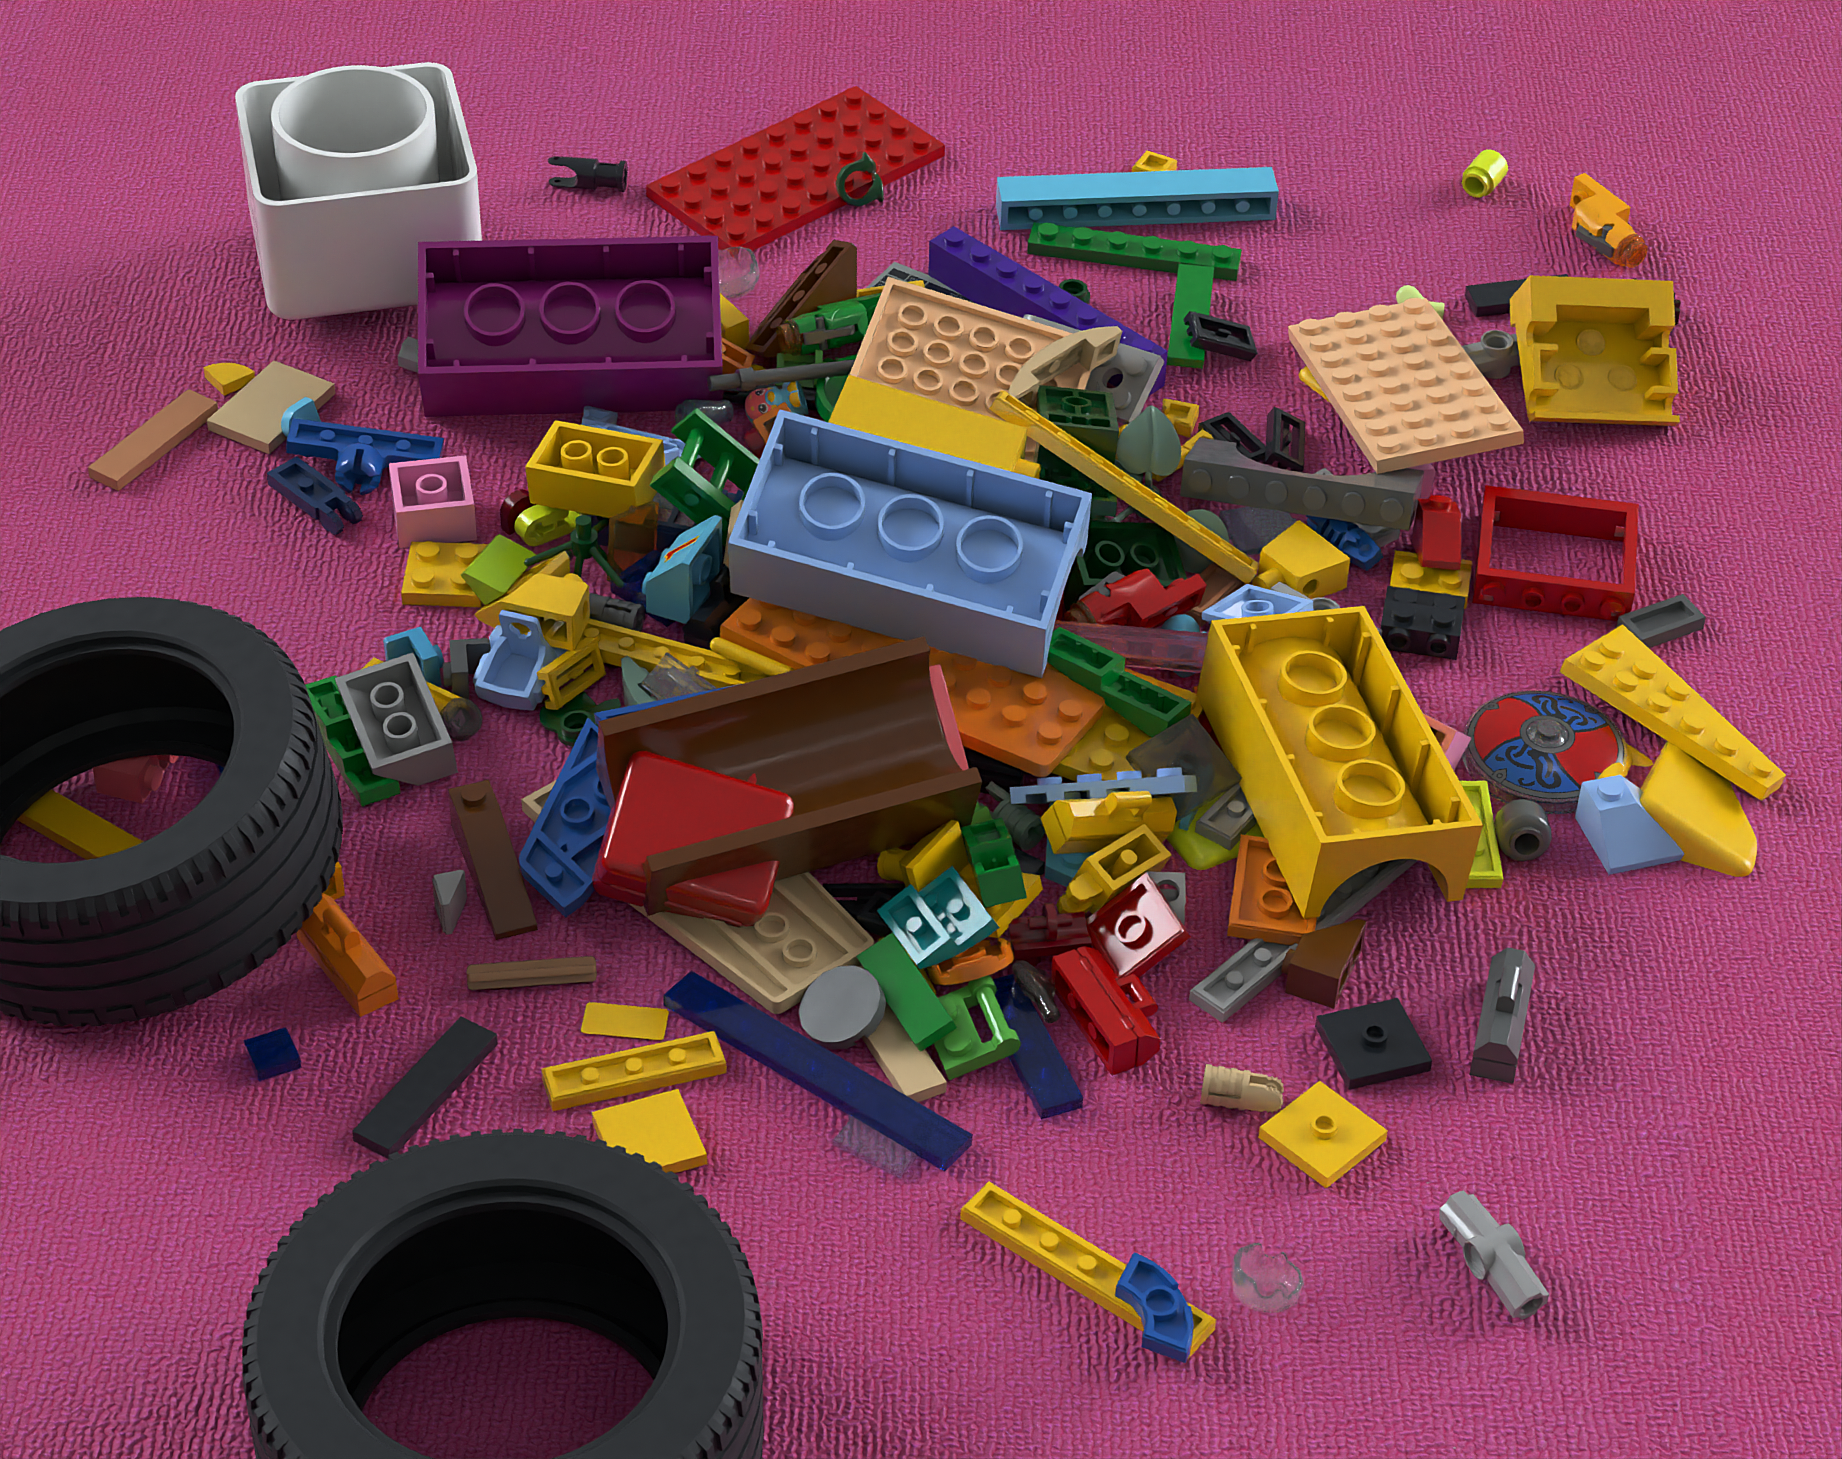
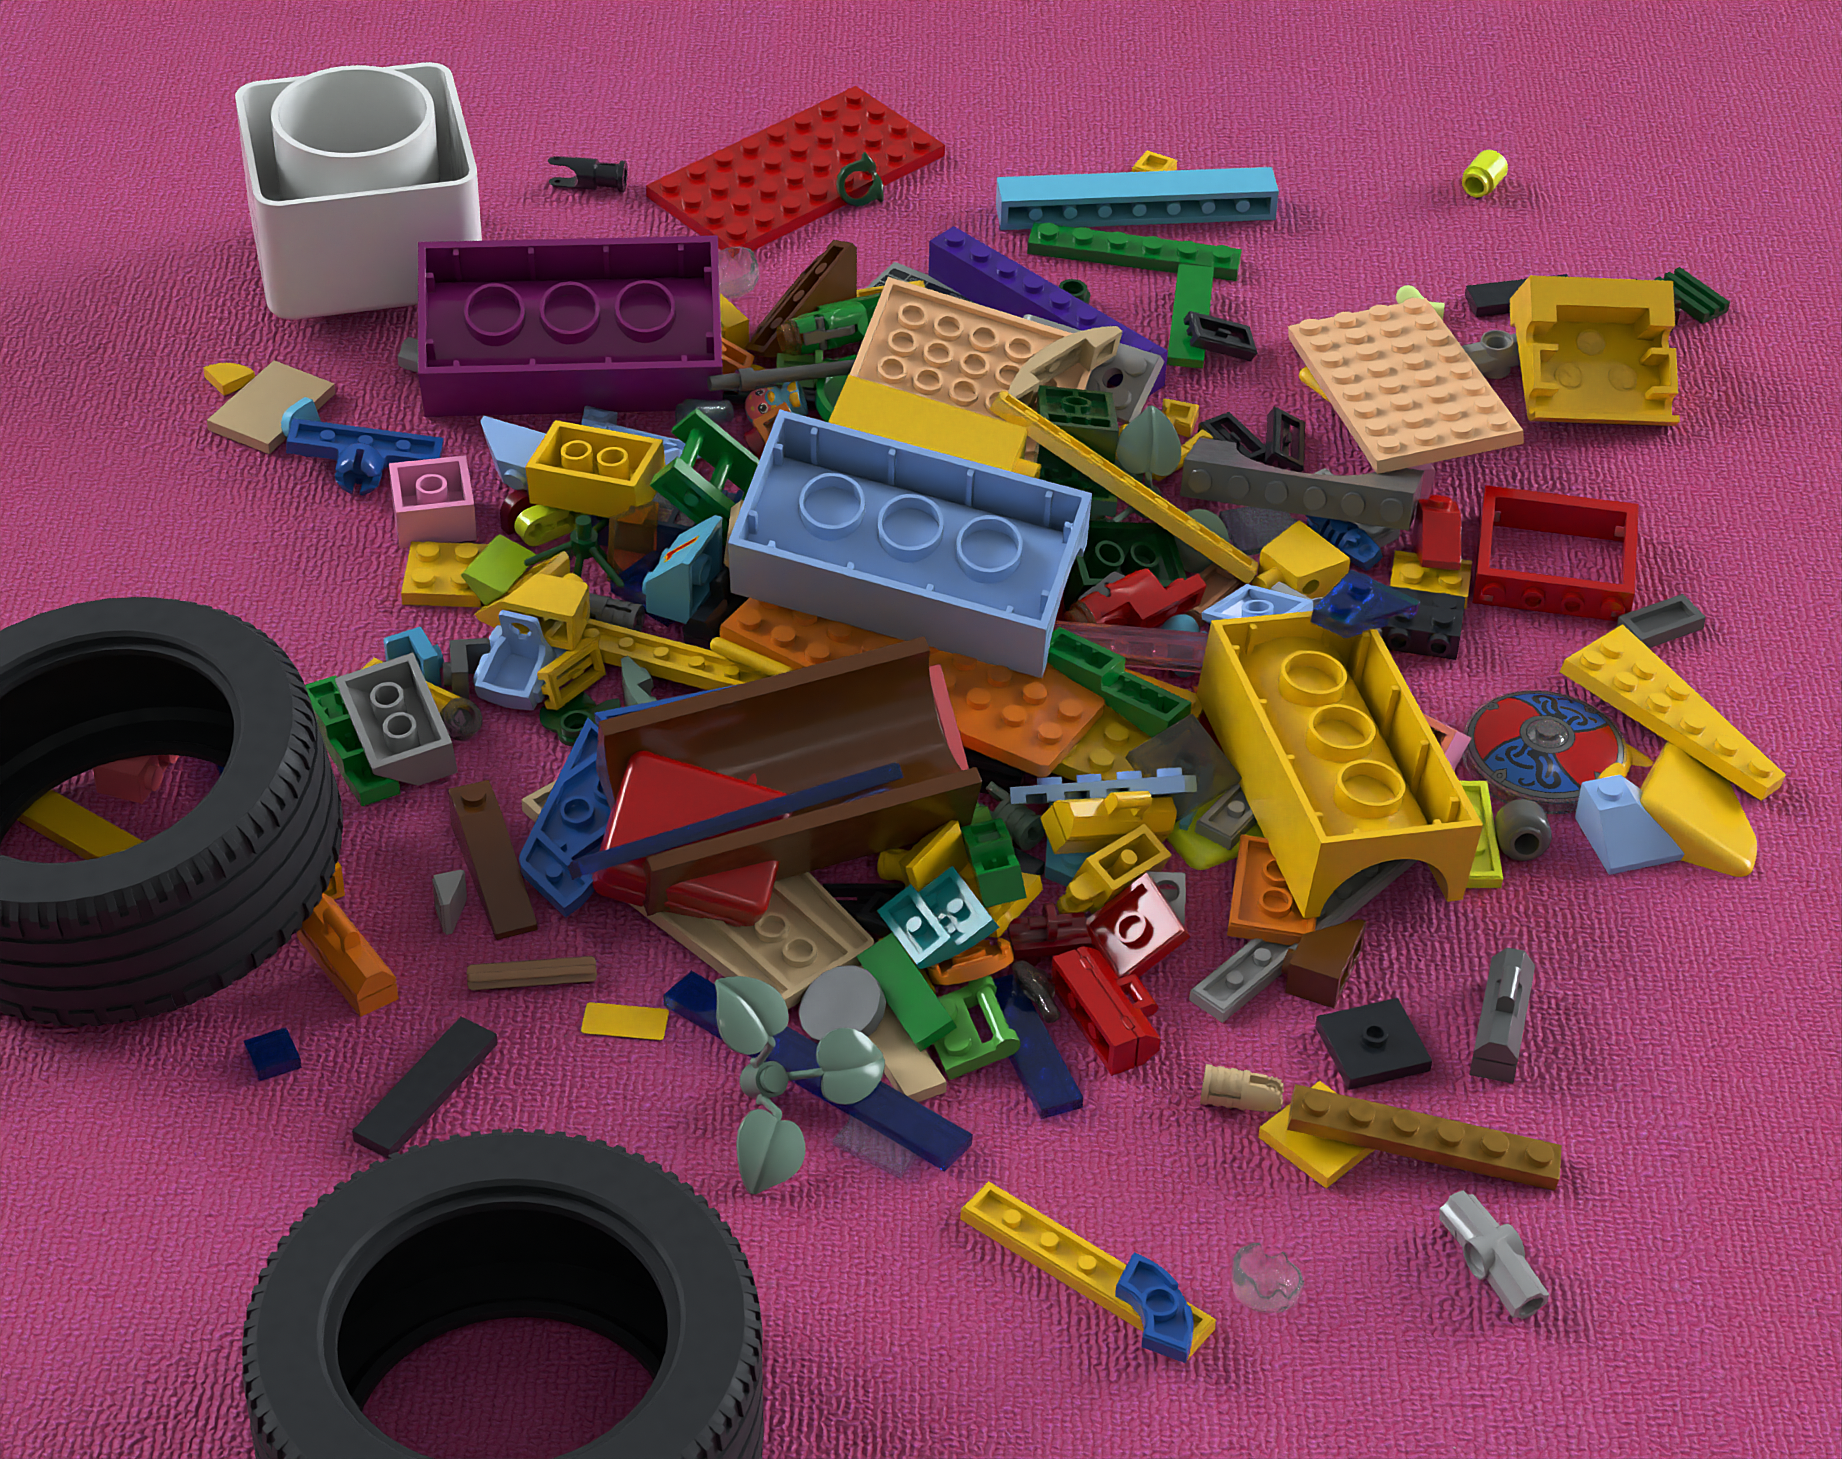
nougat tile [88,389,218,491] -> none
dark blue hinge [267,456,363,535] -> none
yellow tile [541,1031,727,1112] -> none
yellow tile [592,1089,707,1173] -> none
clear hips [641,652,717,700] -> none
light orange plate [1570,173,1648,268] -> none
none -> light blue slope [480,416,546,491]
none -> clear blue tile [568,762,904,880]
none -> sand green plant [715,976,885,1194]
none -> pearl gold plate [1287,1084,1562,1191]
none -> clear blue wing [1310,569,1420,638]
none -> dark green tile [1654,267,1730,324]

